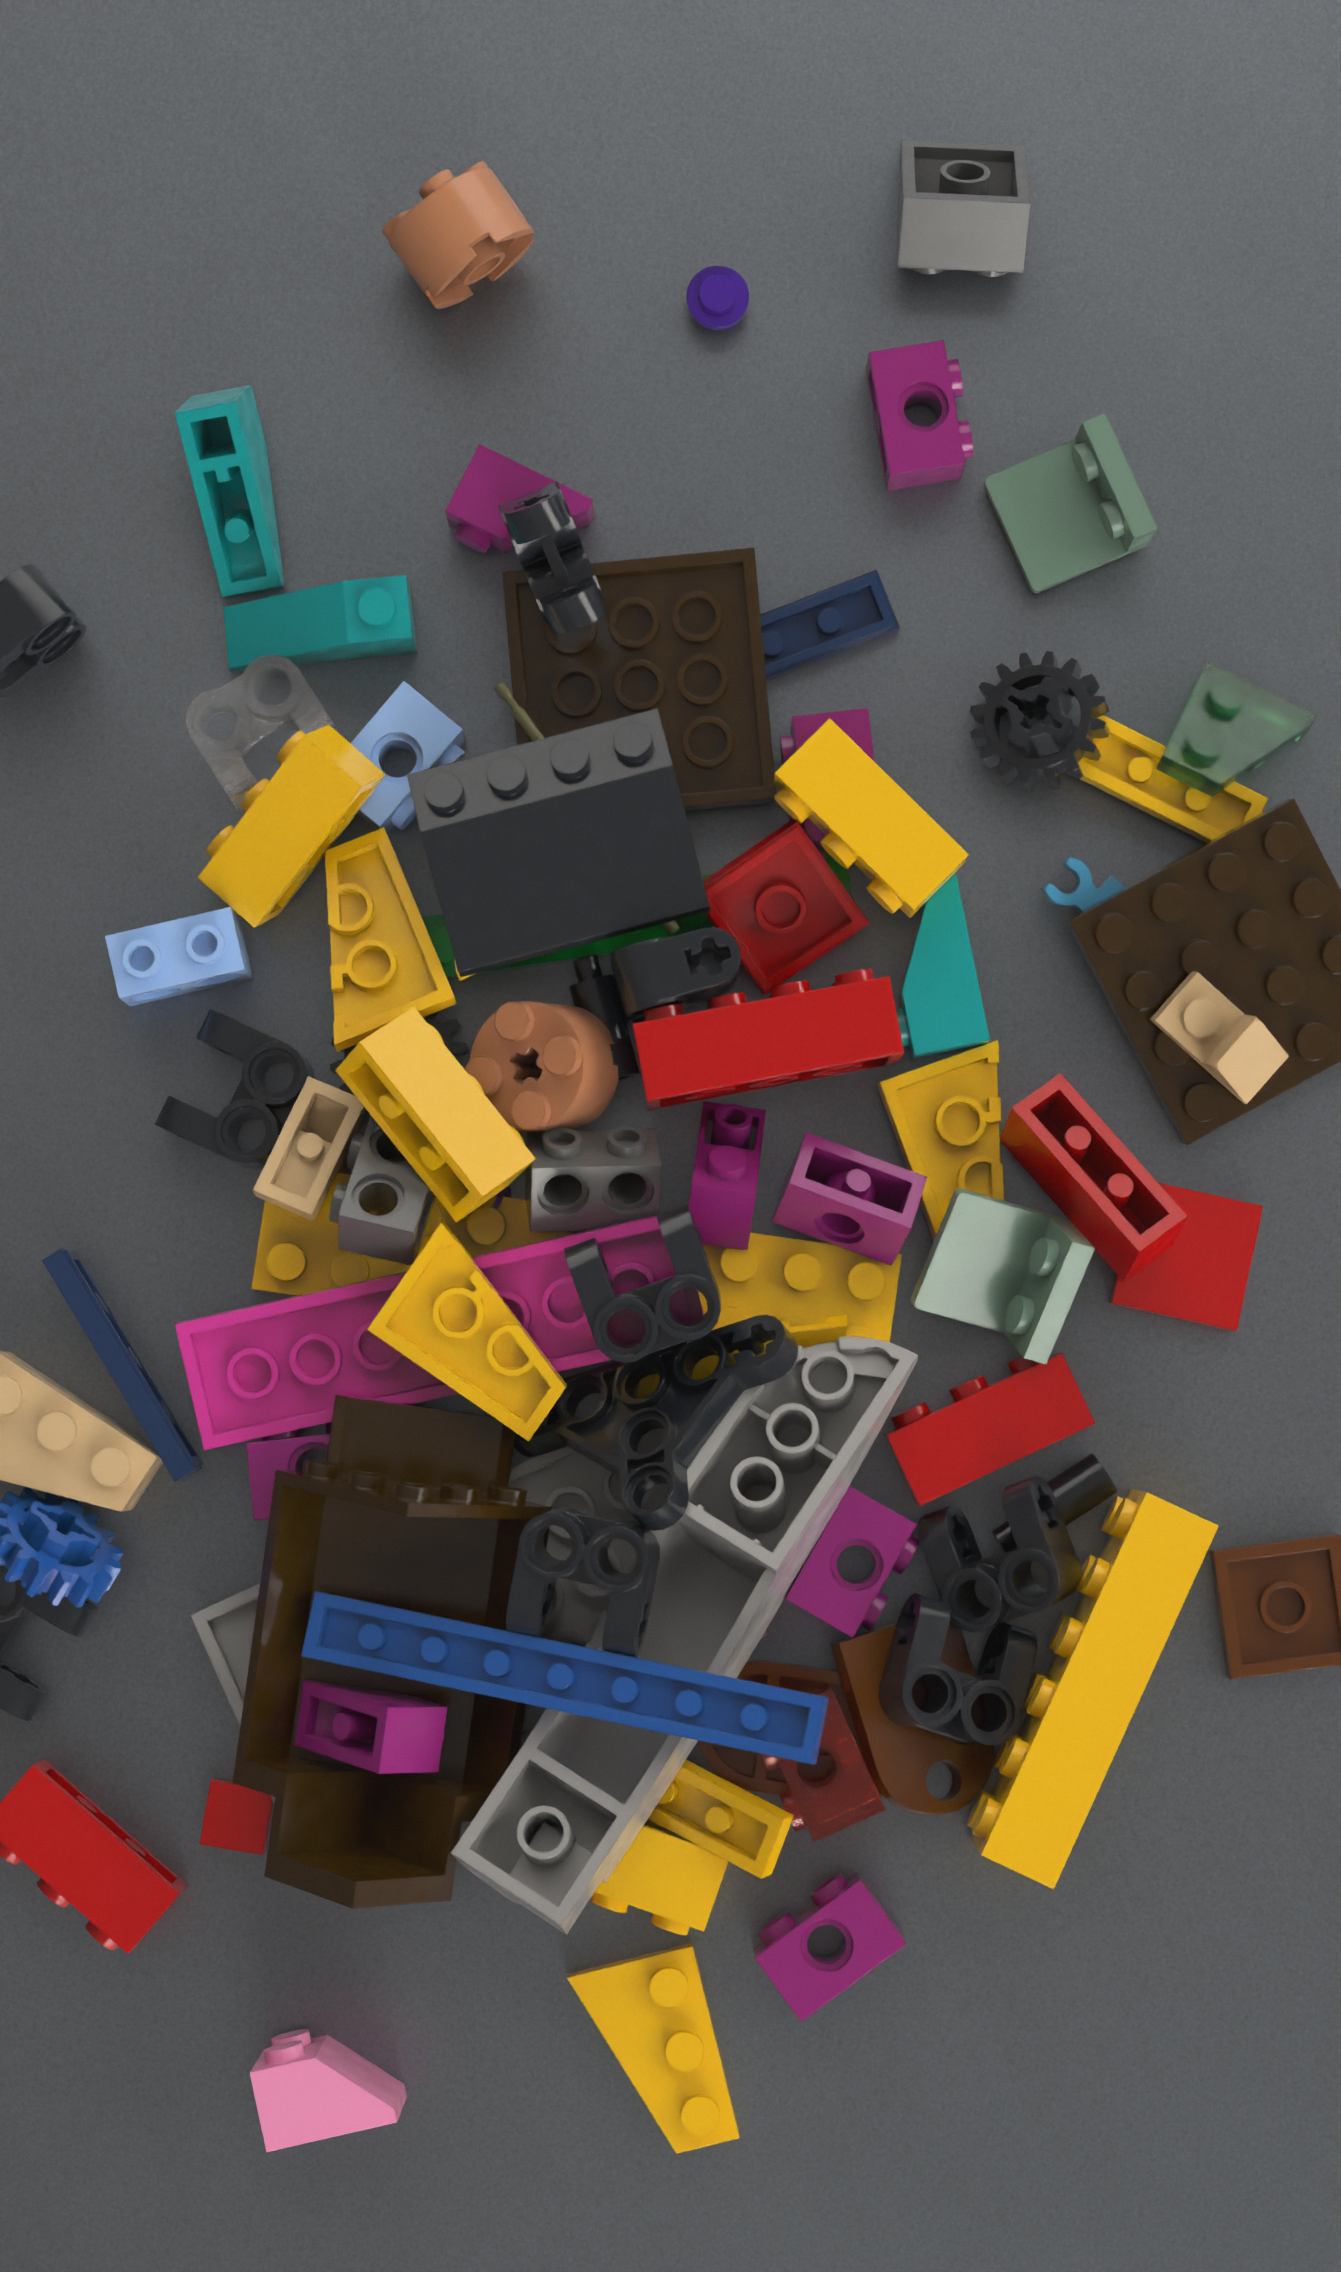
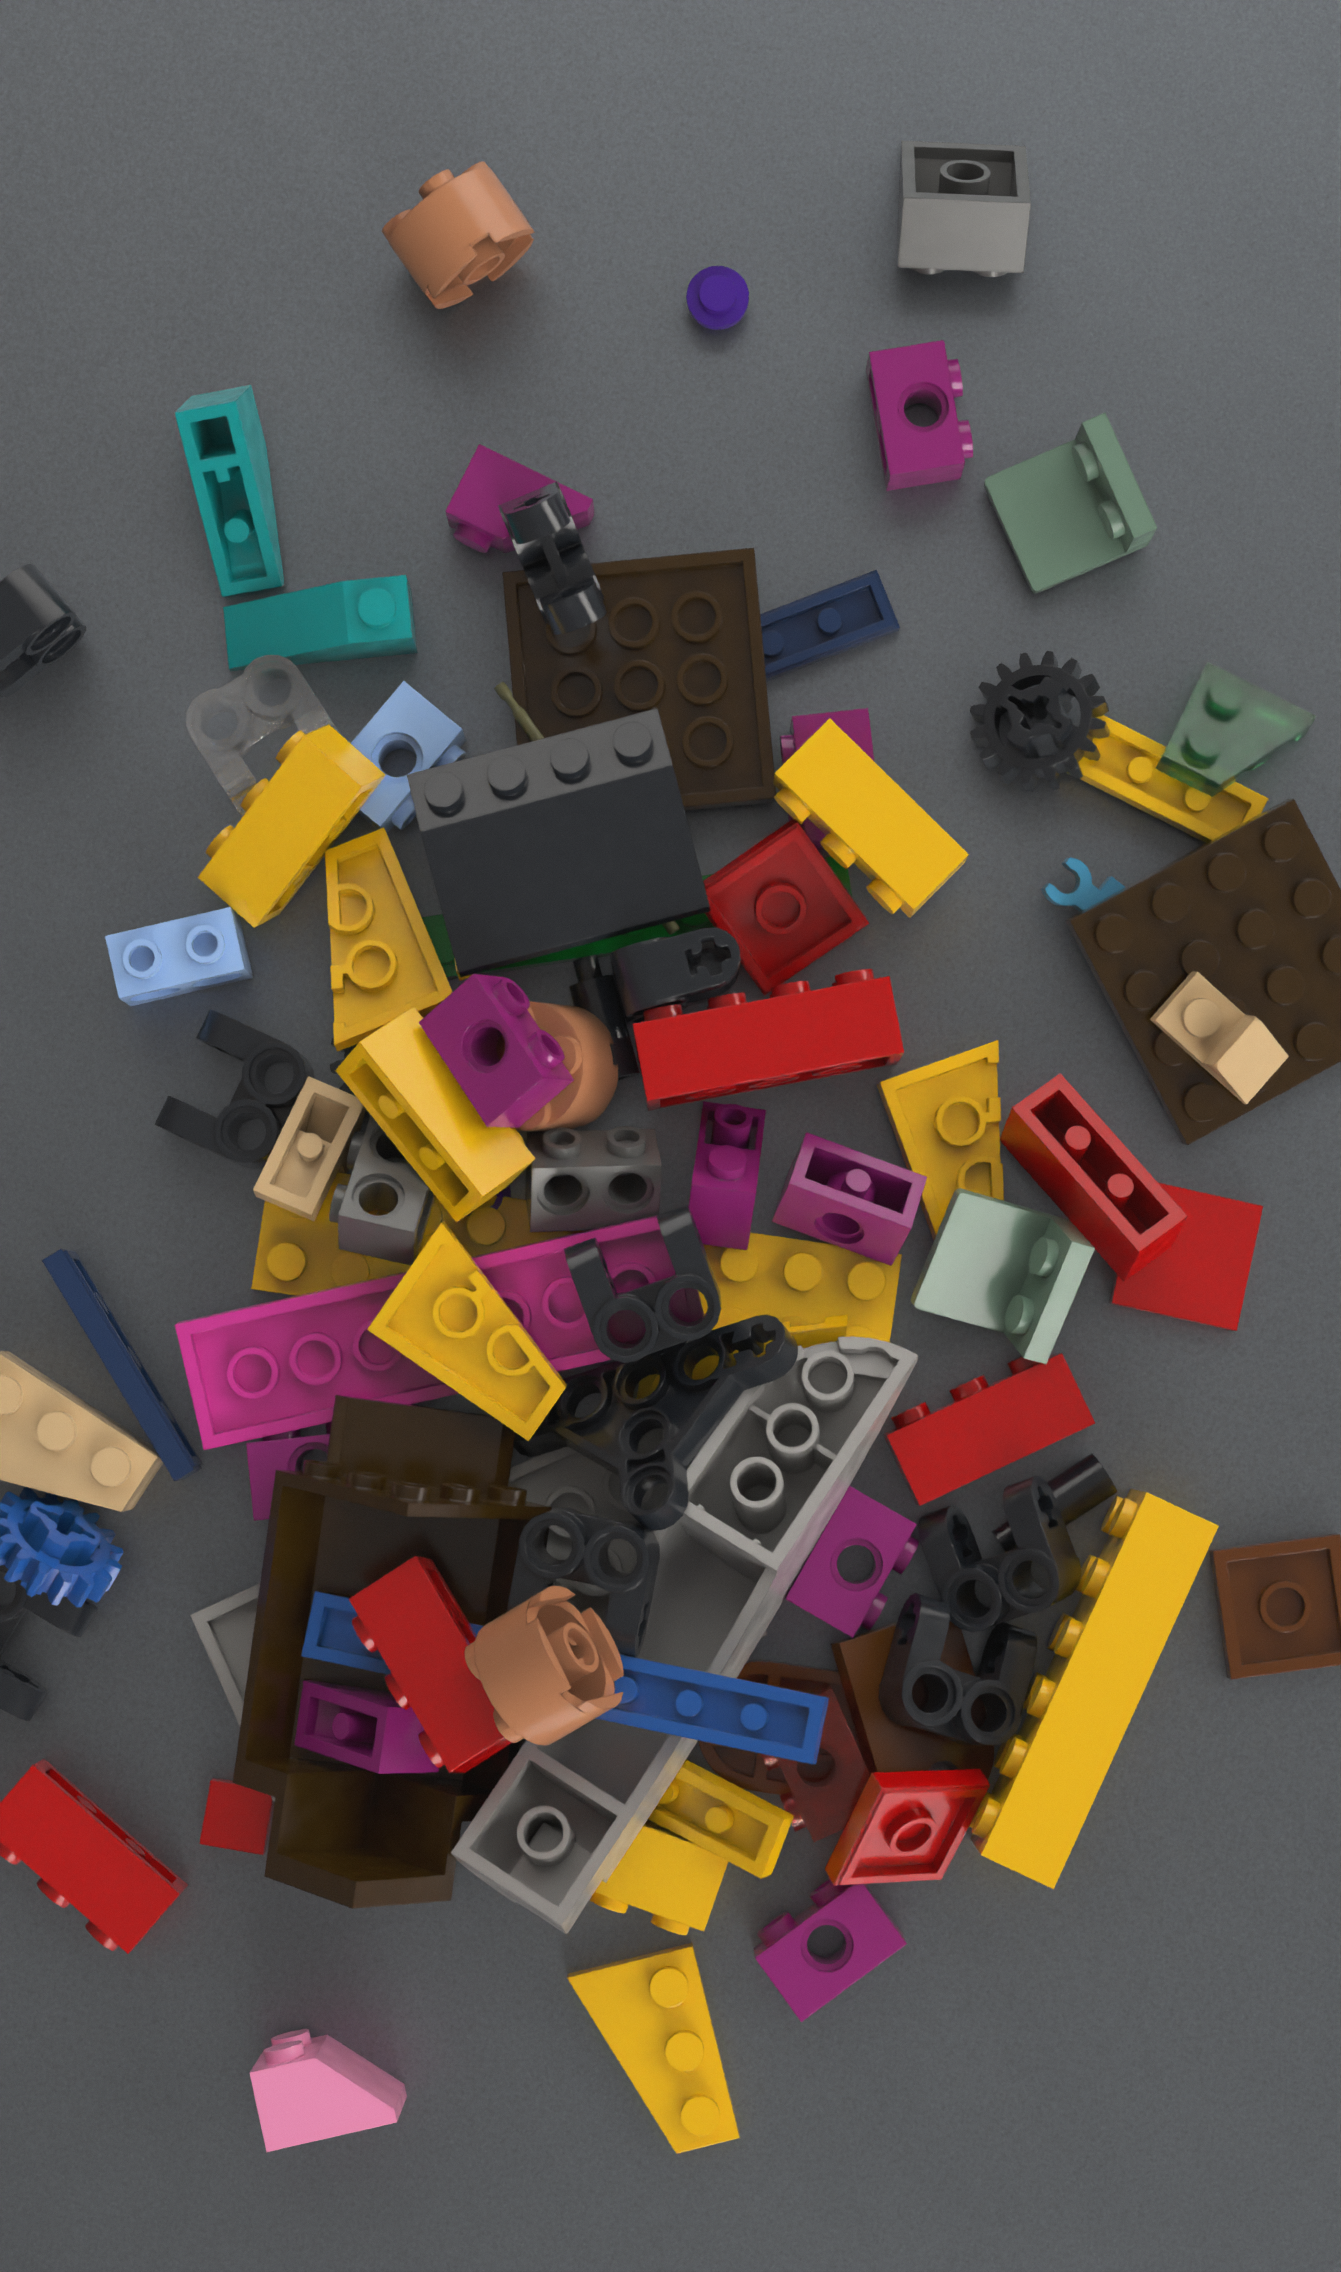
teal slope [896,872,990,1061] -> none
none -> red brick [349,1556,512,1773]
none -> magenta brick [419,974,574,1128]
none -> nougat brick [464,1586,624,1745]
none -> red tile [825,1769,990,1885]

